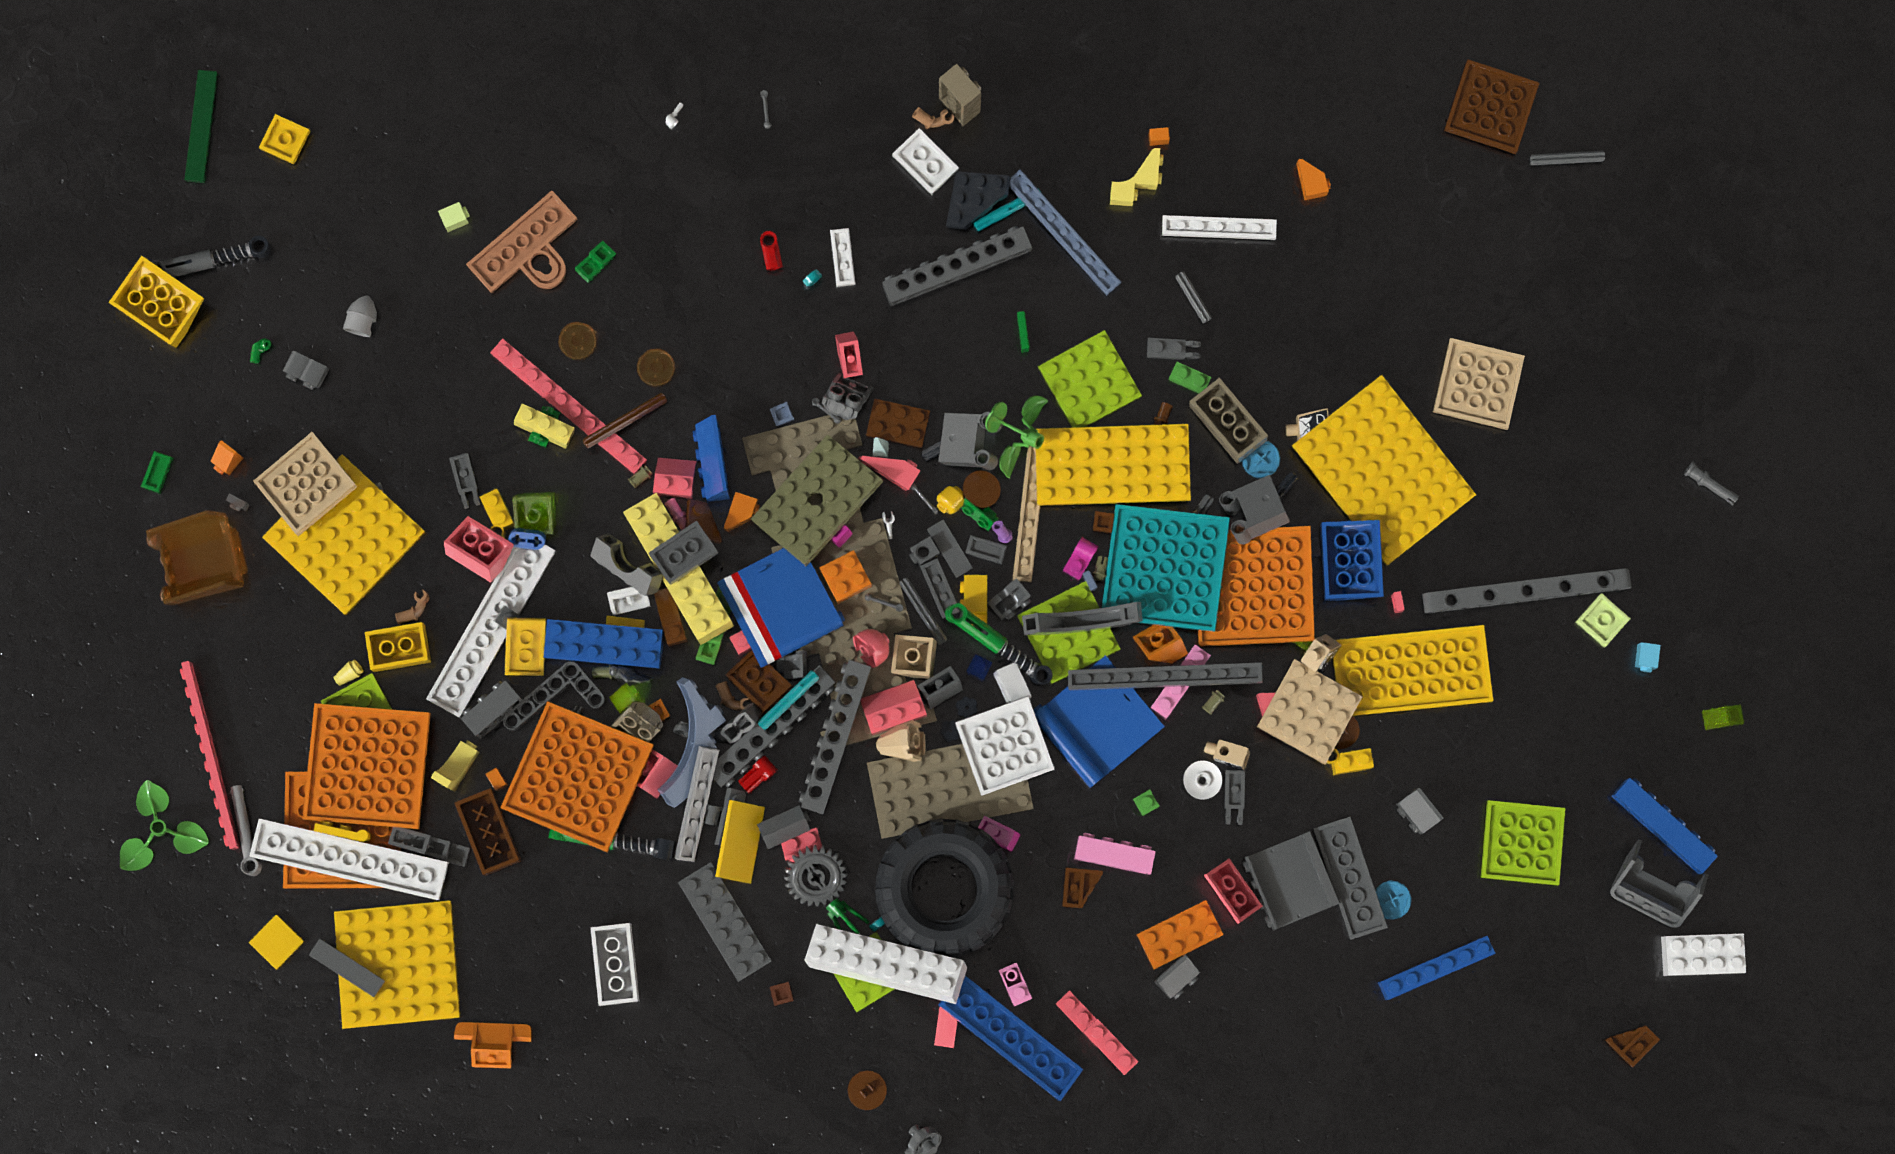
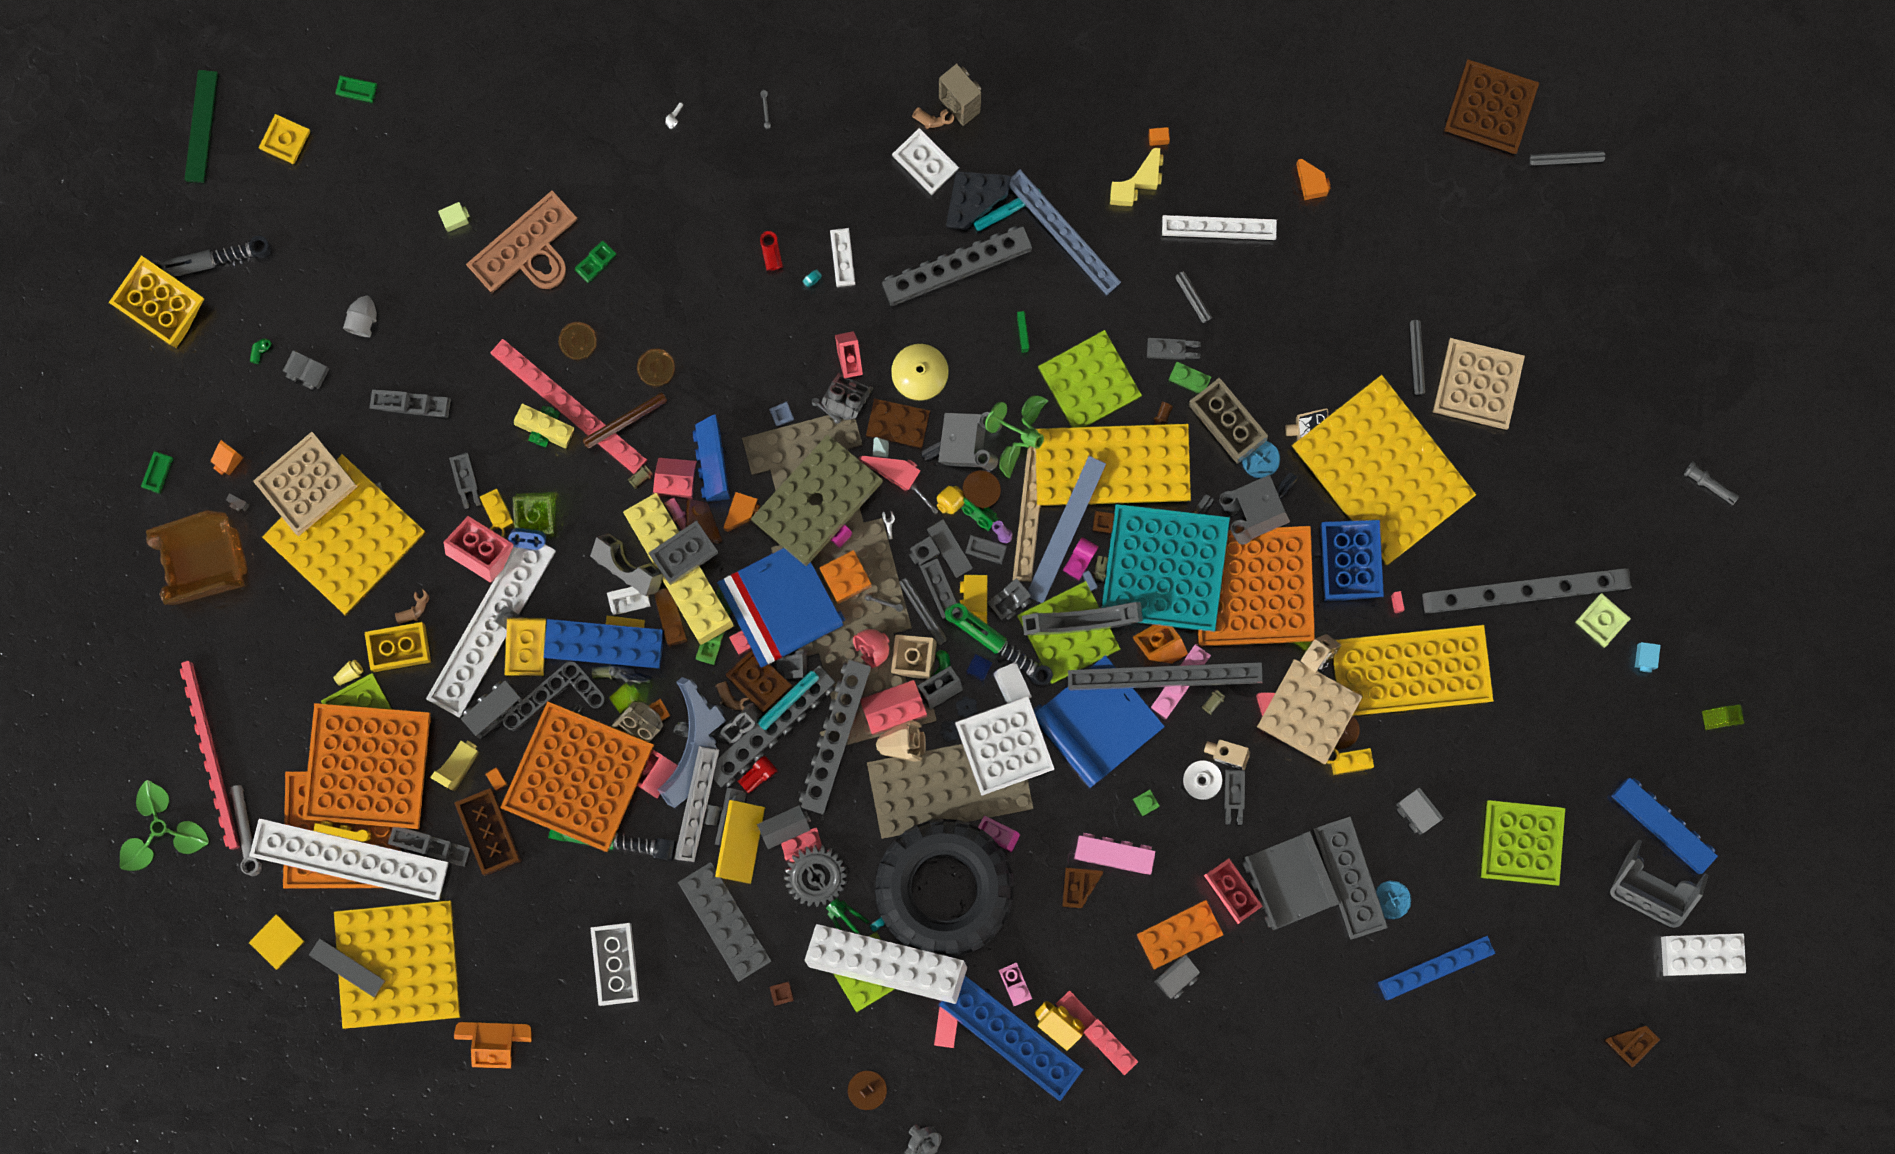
none -> green tile [336,75,377,103]
none -> dark grey slope [370,390,451,418]
none -> light yellow dish [892,344,948,401]
none -> green arm [934,650,951,675]
none -> sand blue tile [1028,456,1106,603]
none -> yellow hinge [1035,1001,1085,1050]
none -> dark grey axle [1410,320,1425,395]

